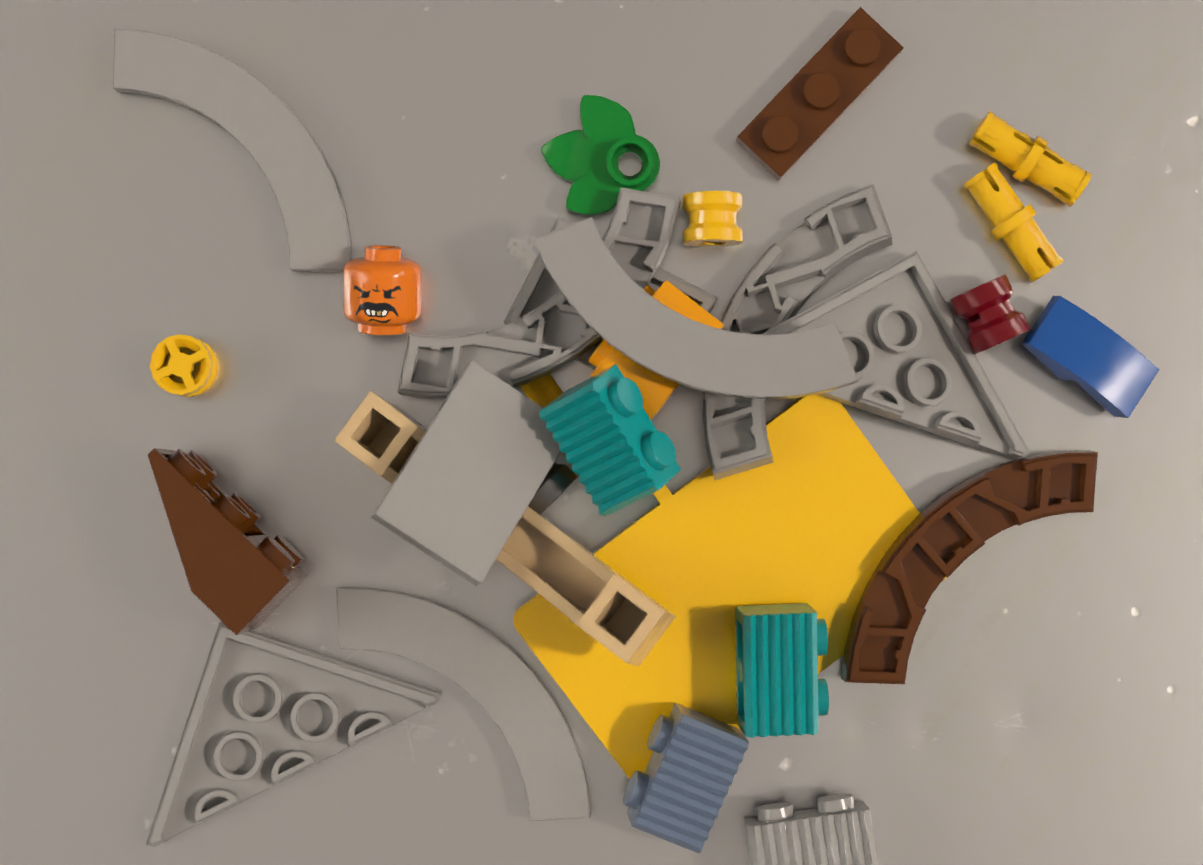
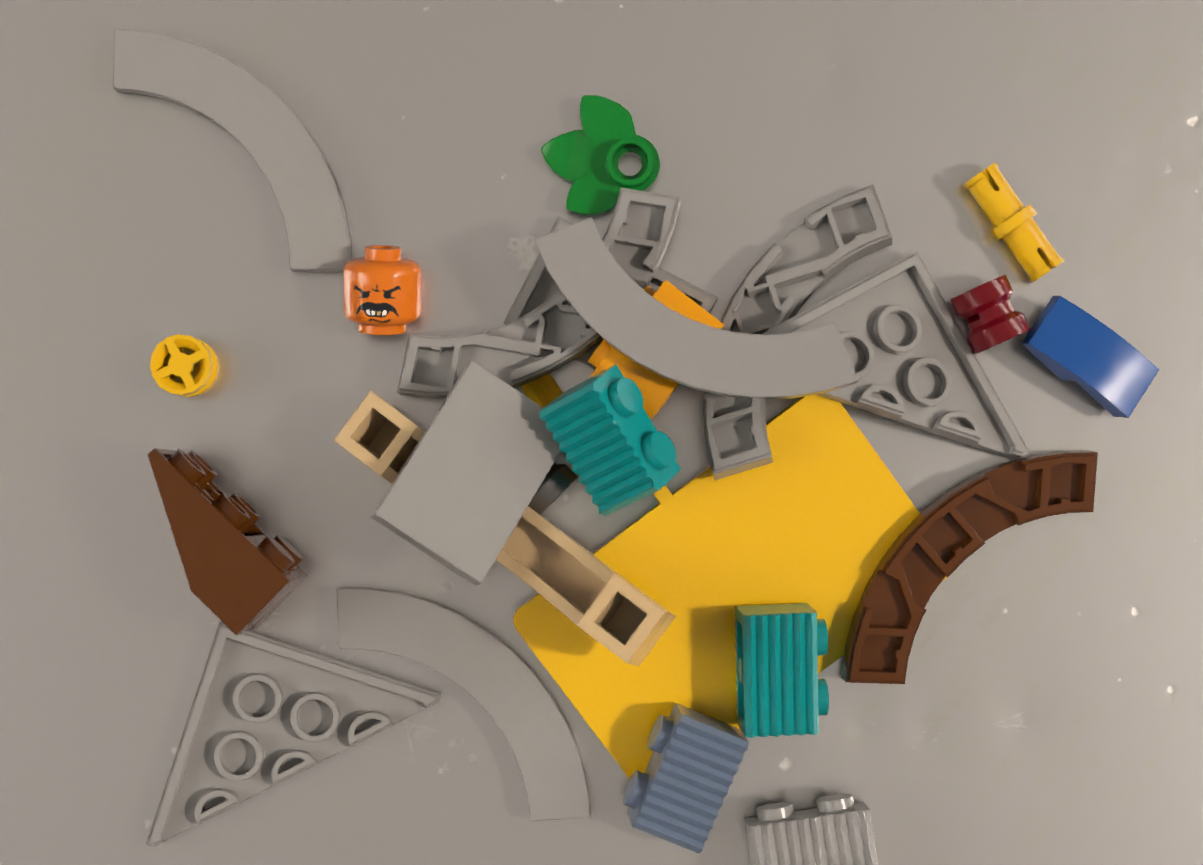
yellow wheel [682,191,743,247] -> none
reddish brown plate [736,7,904,181] -> none
yellow pin [968,111,1092,207] -> none

